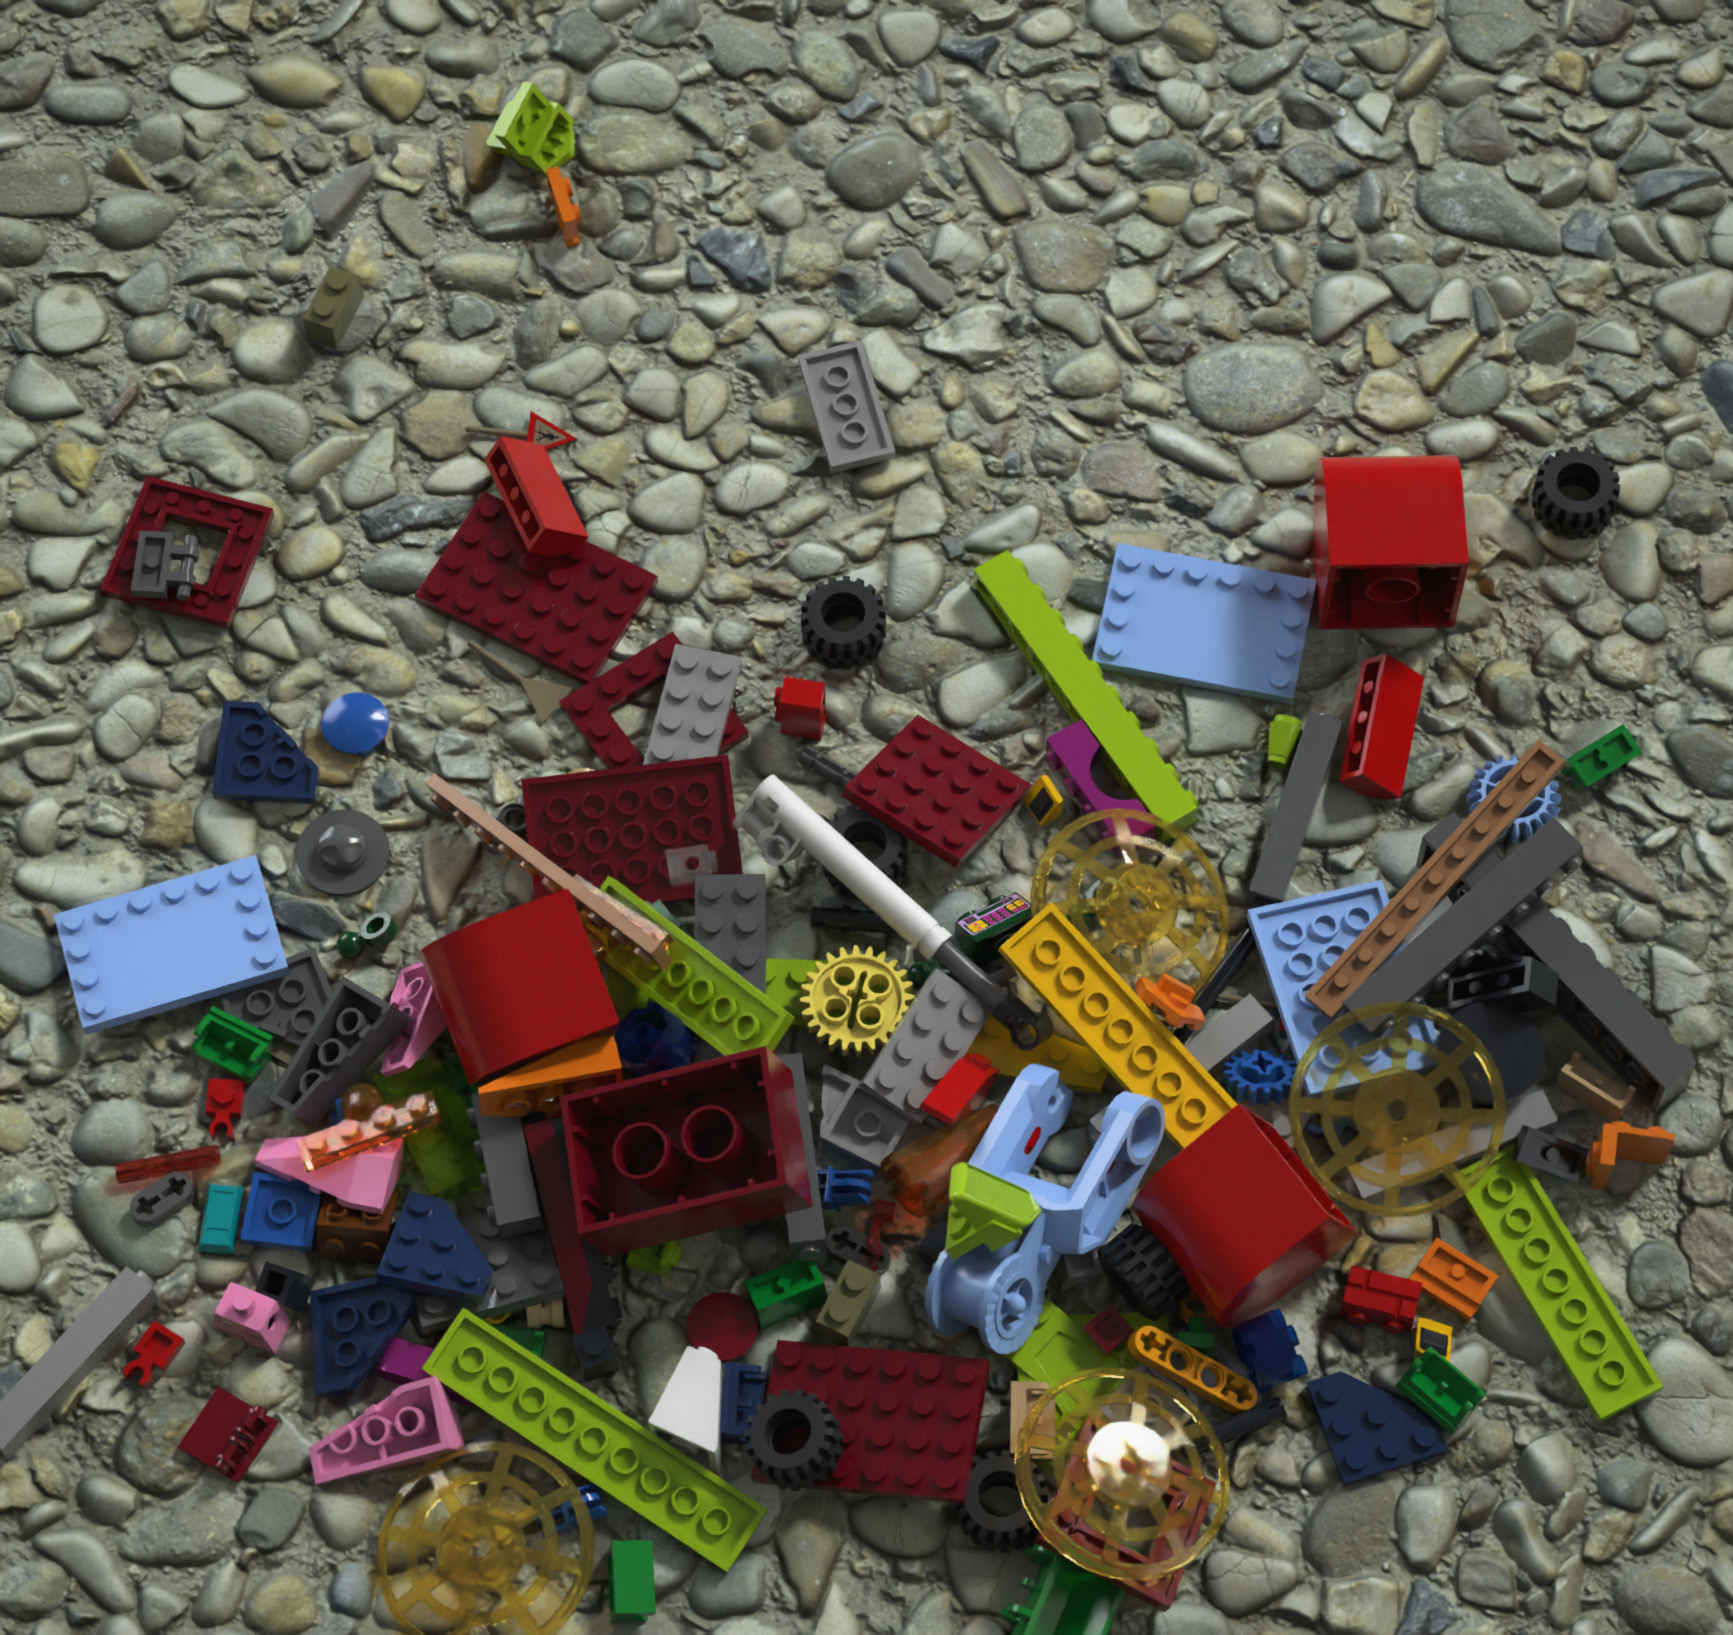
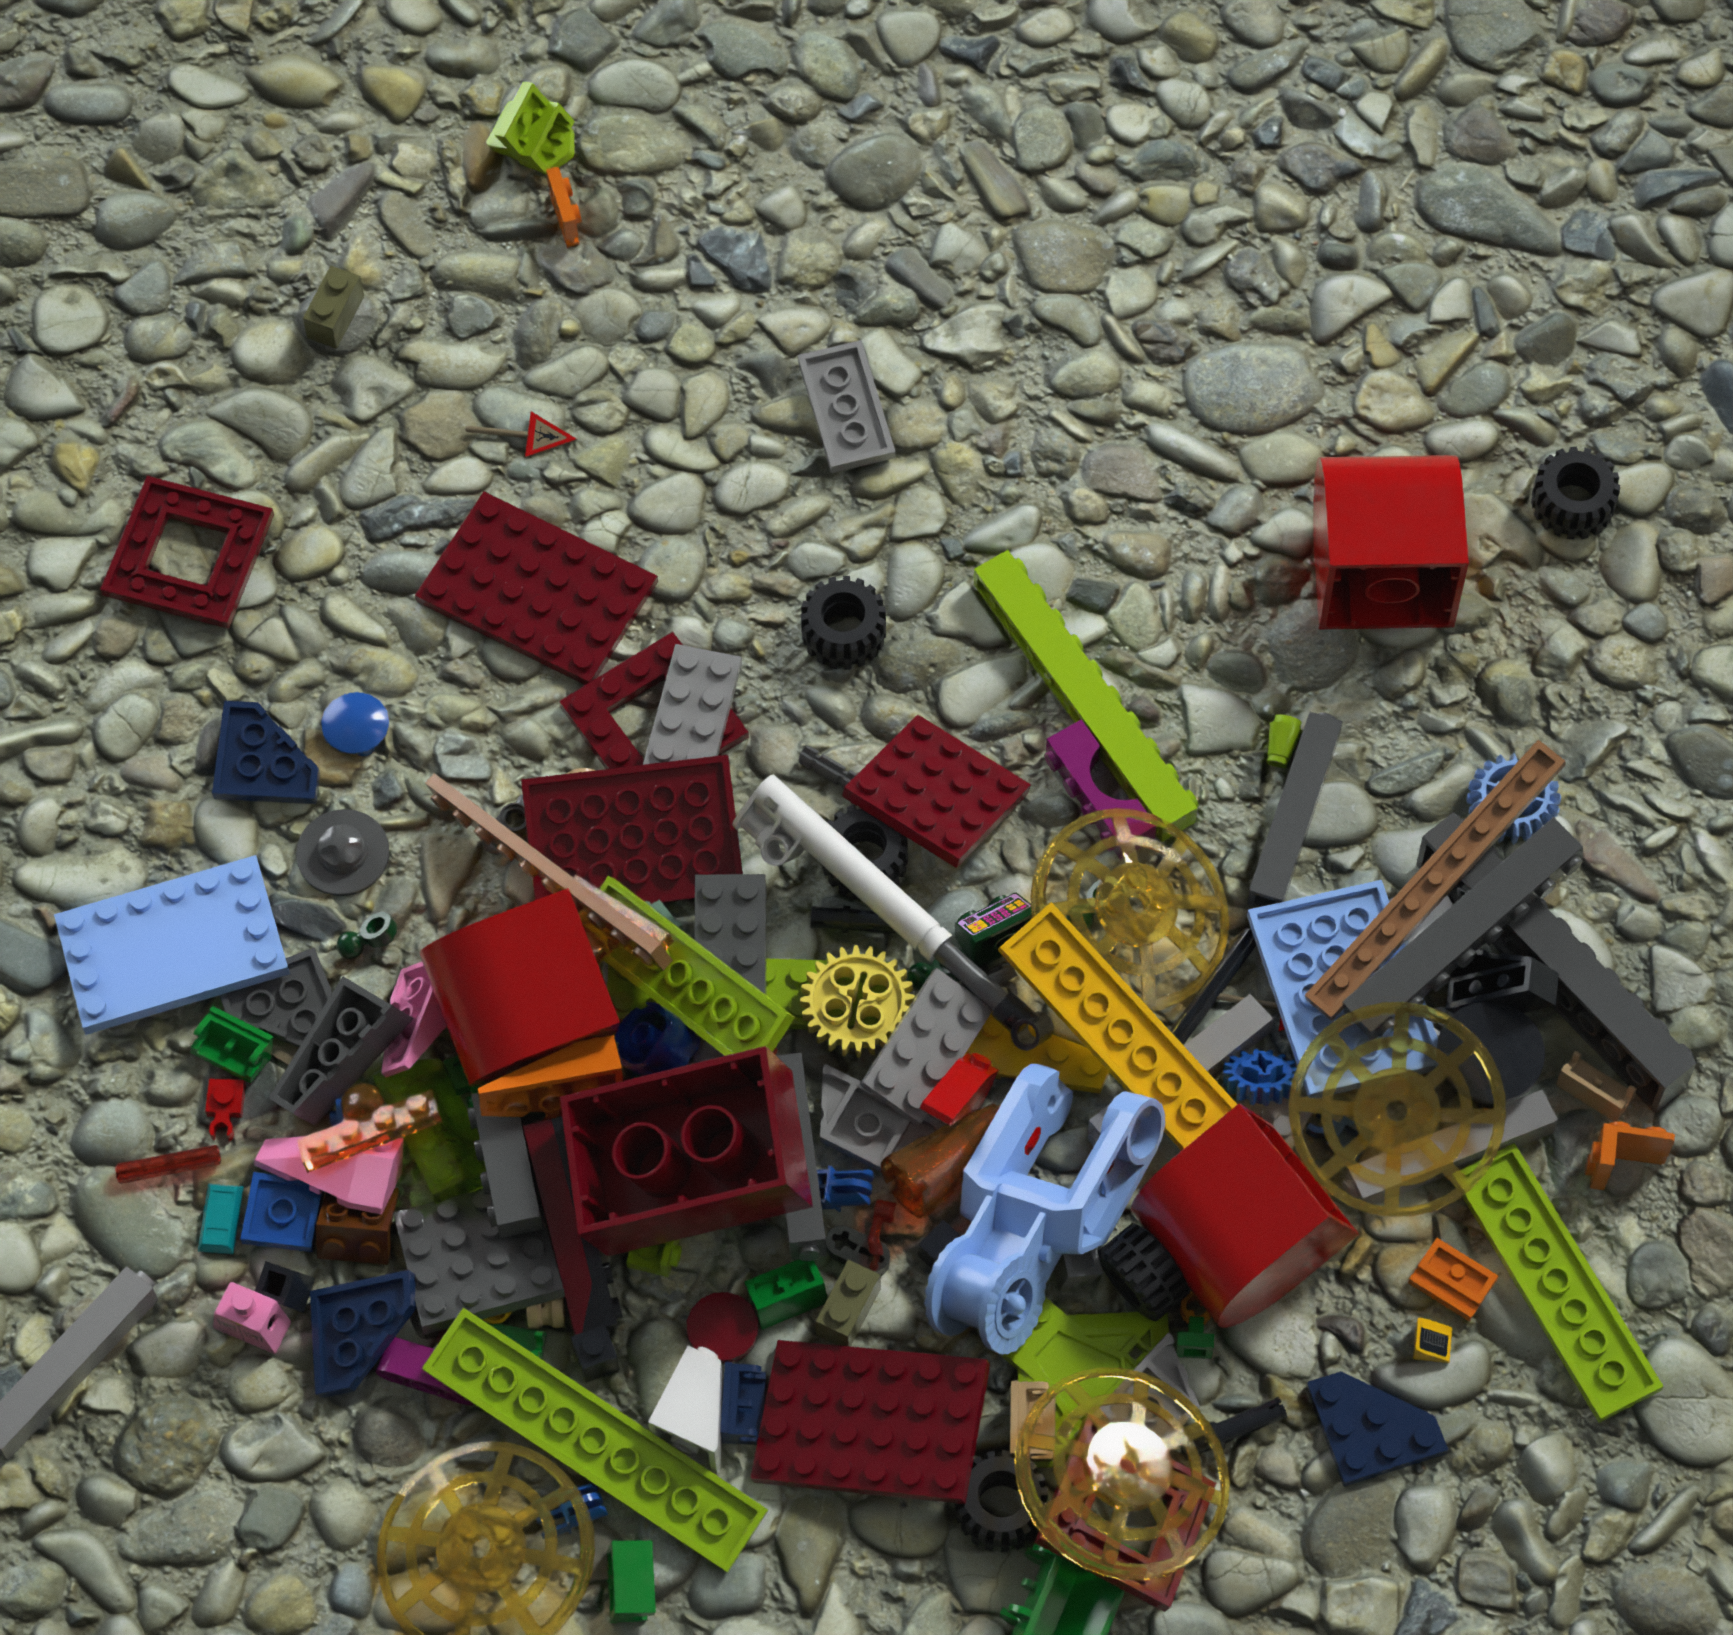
red plate [123,1320,185,1389] -> none
dark grey beam [130,1172,195,1227] -> none
dark grey plate [131,531,200,601] -> none
dark red hinge [178,1387,279,1484] -> none
bright pink wedge [309,1376,466,1485] -> none
dark blue plate [376,1191,492,1305] -> none
dark tan piece [467,640,574,725] -> none
red brick [484,436,589,556] -> none
clear brick [665,844,718,888] -> none
black tyre [744,1389,844,1491] -> none
red brick [774,675,826,740] -> none
lime piece [945,1162,1042,1260] -> none
slope [1024,774,1063,826] -> none
dark red plate [1083,1304,1135,1357] -> none
light blue plate [1092,543,1317,705] -> none
light orange beam [1128,1326,1258,1414] -> none
orange plate [1134,973,1206,1031] -> none
clear blue brick [1231,1308,1308,1394] -> none
red brick [1338,653,1424,799] -> none
red brick [1340,1265,1422,1334] -> none
green hinge [1395,1346,1487,1434] -> none
black plate [1511,1125,1589,1183] -> none
green hinge [1561,724,1643,791] -> none

